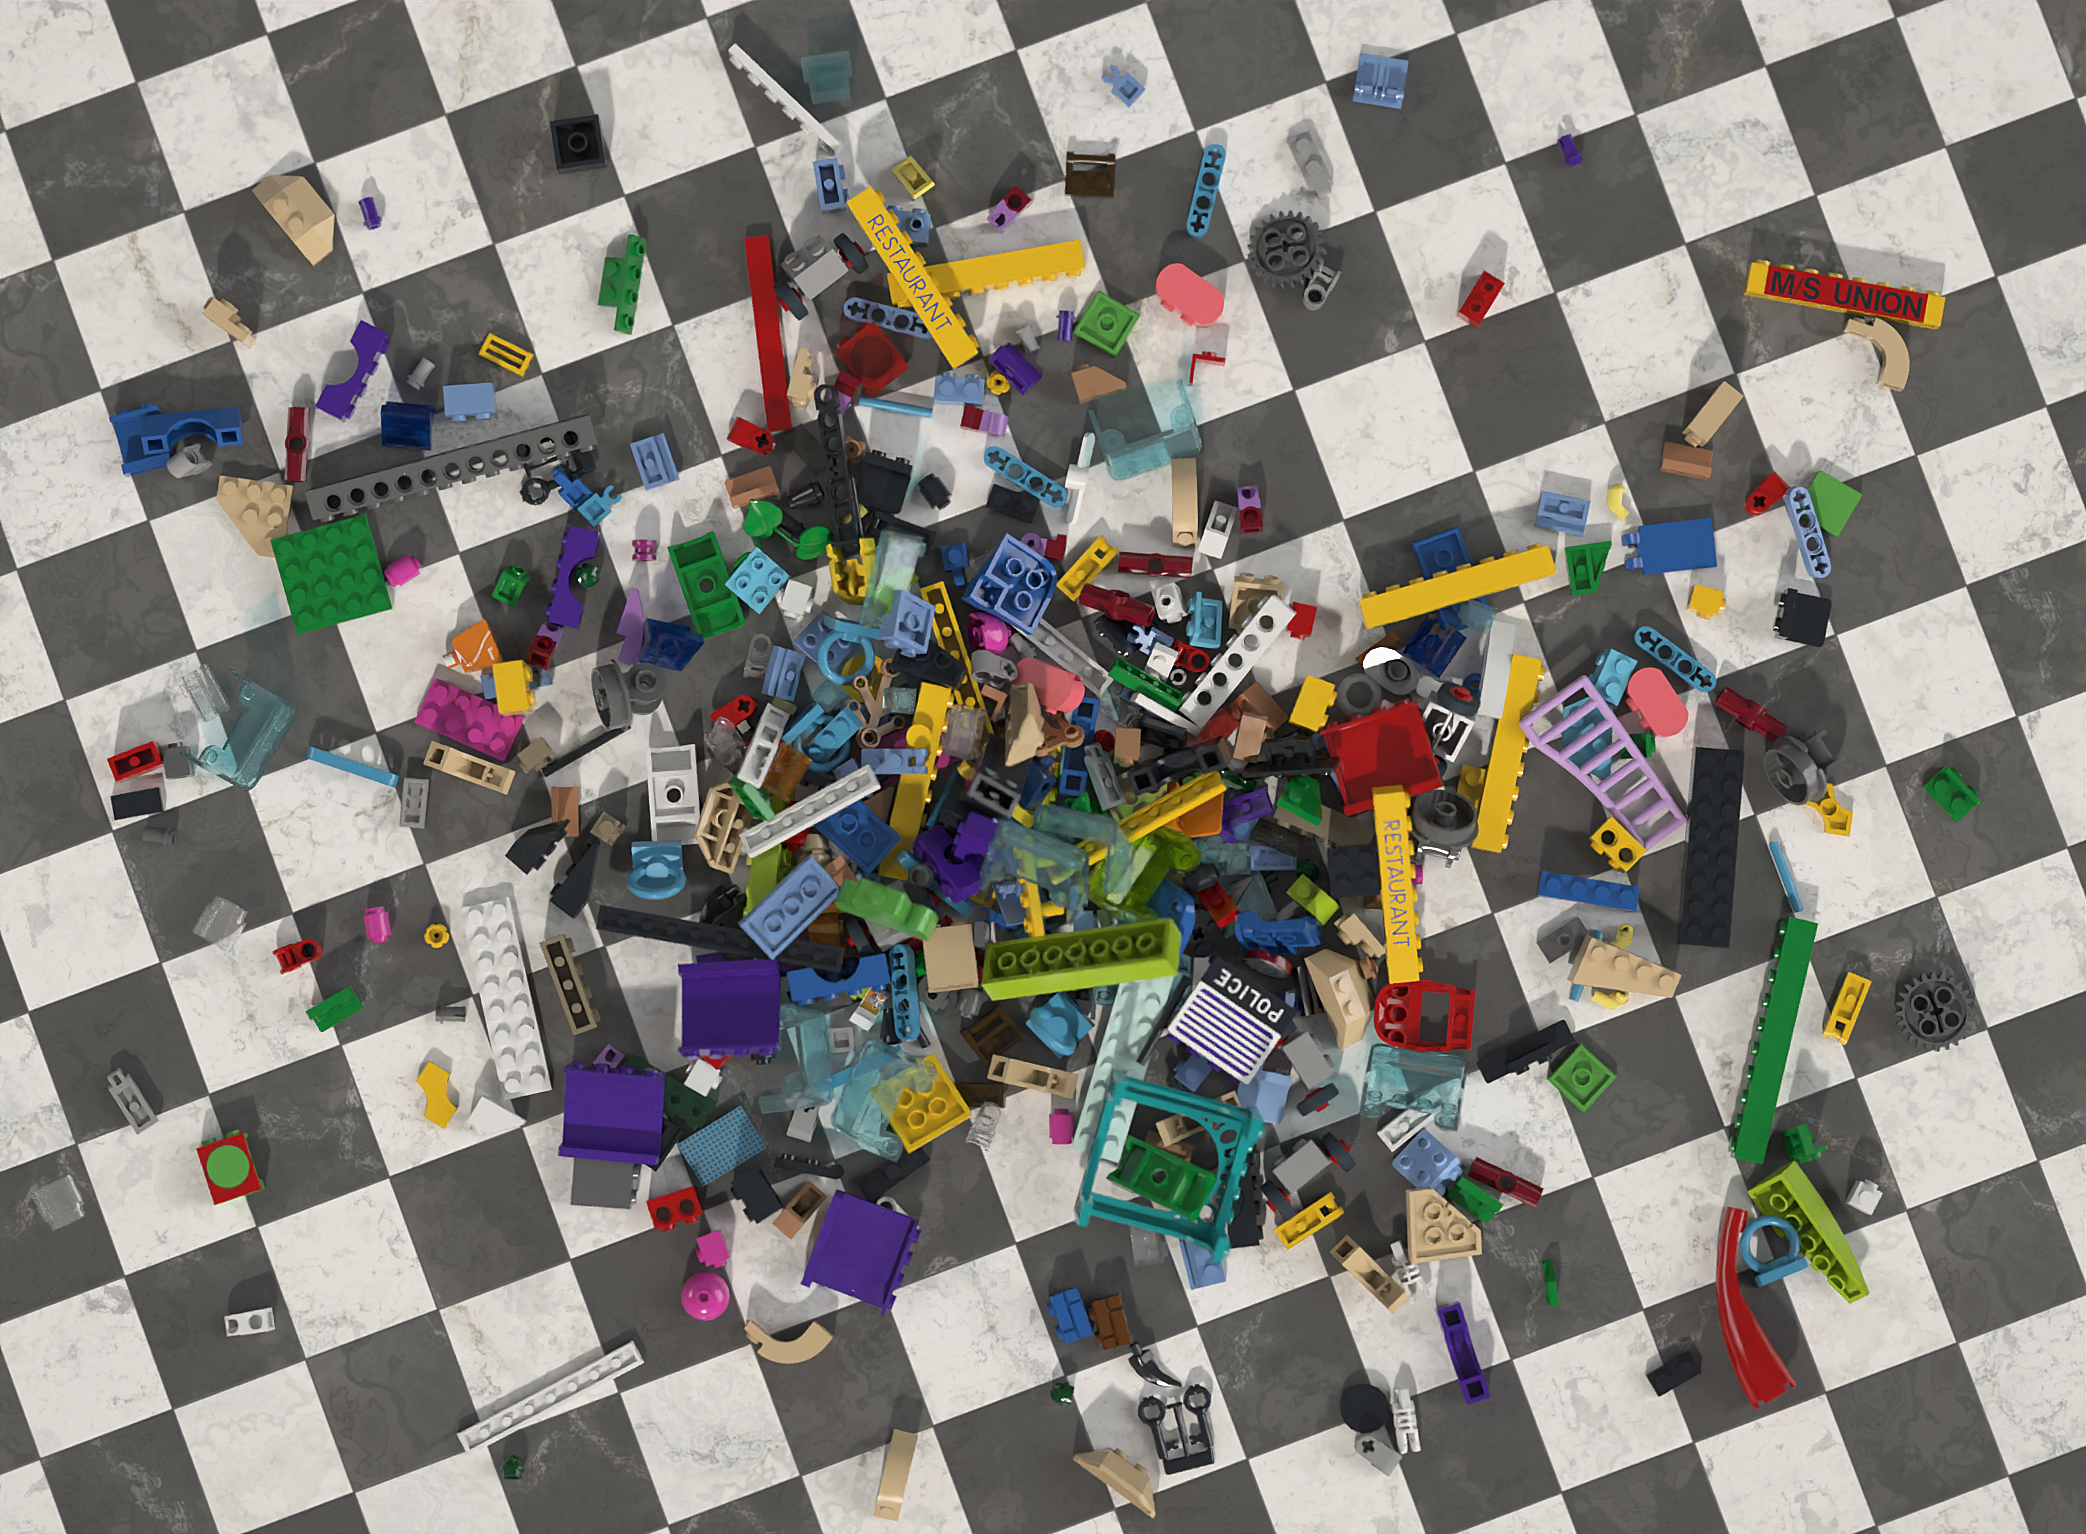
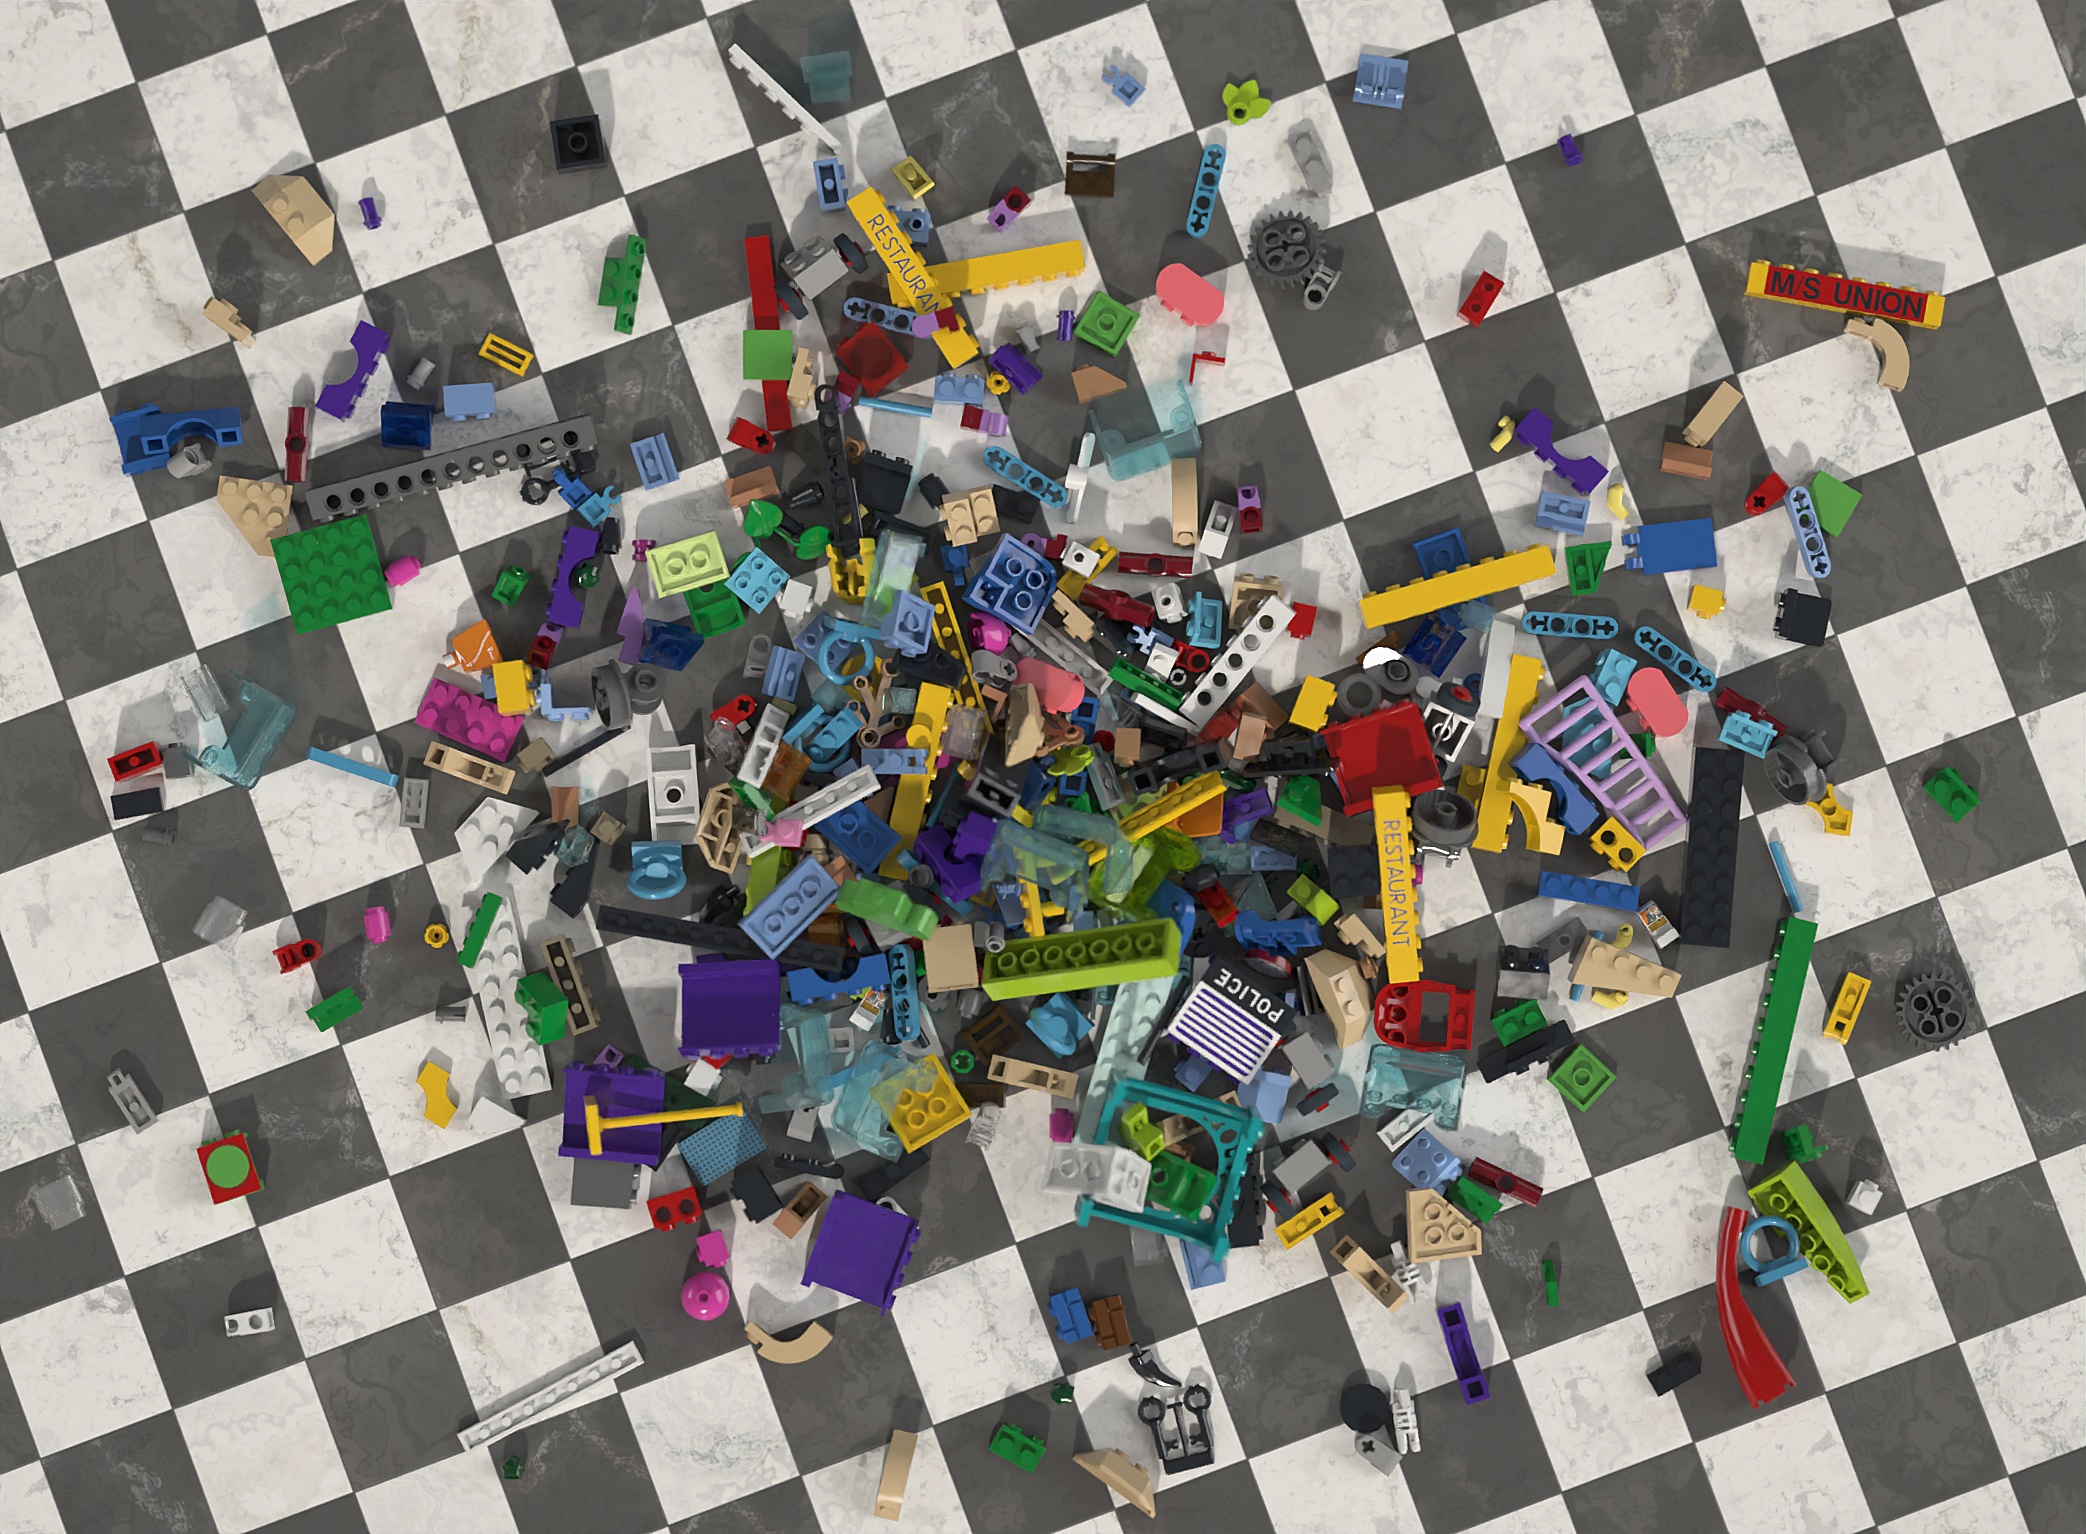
none -> white wing [454,797,540,883]
none -> green piece [456,892,504,969]
none -> green brick [514,971,568,1046]
none -> light blue bracket [536,684,594,721]
none -> clear light blue brick [553,825,595,868]
none -> yellow tile [584,1095,743,1155]
none -> black cone [598,517,622,555]
none -> yellowish green tile [645,530,730,599]
none -> clear smoke plate [732,803,766,836]
none -> bright green tile [743,330,793,380]
none -> bright pink plate [758,819,804,847]
none -> leg [912,306,960,339]
none -> tan plate [939,484,1000,547]
none -> green tile [951,1050,974,1073]
none -> light grey pin [985,922,1006,953]
none -> green bracket [989,1422,1046,1474]
none -> white bracket [1041,1142,1152,1213]
none -> lime plate [1047,745,1095,776]
none -> tan plate [1052,589,1096,643]
none -> white brick [1060,541,1100,579]
none -> lime brick [1117,1102,1165,1162]
none -> lime plate [1223,80,1271,126]
none -> light yellow arm [1490,416,1516,452]
none -> green bracket [1490,998,1548,1047]
none -> black brick [1495,945,1550,1000]
none -> yellow arch [1496,777,1565,855]
none -> blue arch [1508,743,1600,835]
none -> dark purple arch [1514,407,1609,496]
none -> dark azure beam [1521,611,1618,640]
none -> white leg [1635,900,1680,949]
none -> medium azure bracket [1717,710,1777,759]

